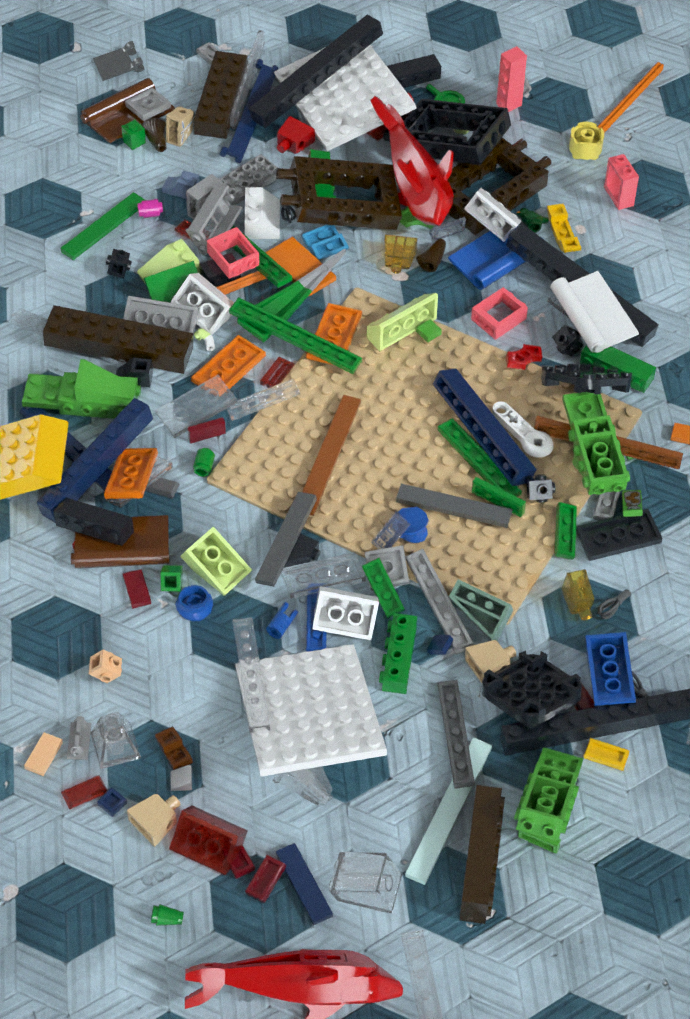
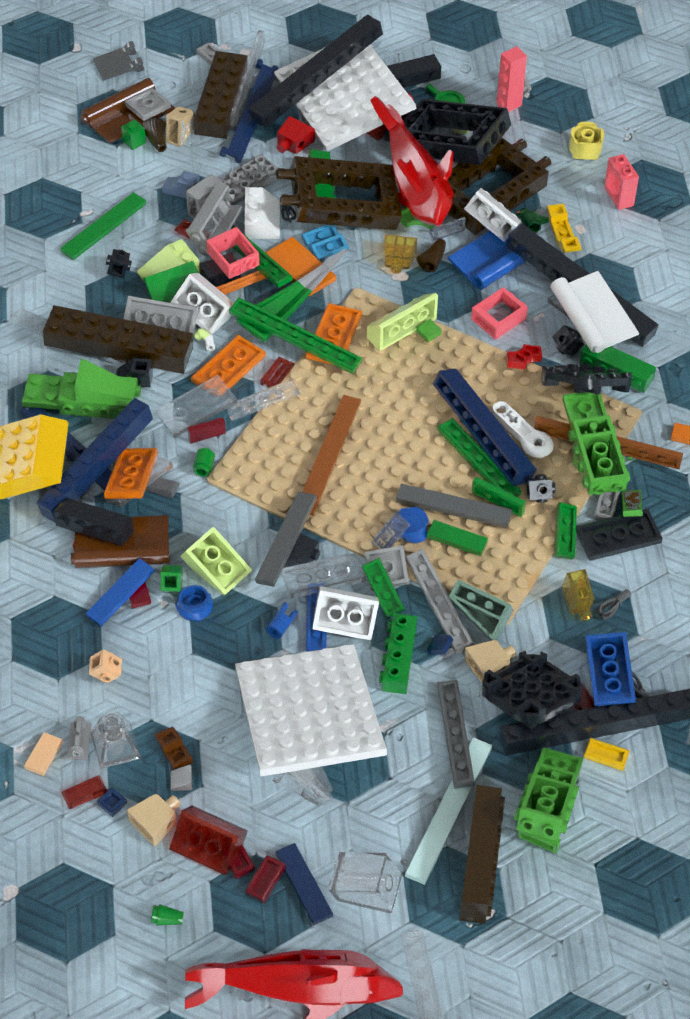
dark pink brick [137,199,163,218] -> none
clear tile [233,617,270,733] -> none
orange axle [597,62,664,133] -> none
none -> blue tile [86,558,155,627]
none -> green tile [427,520,488,556]

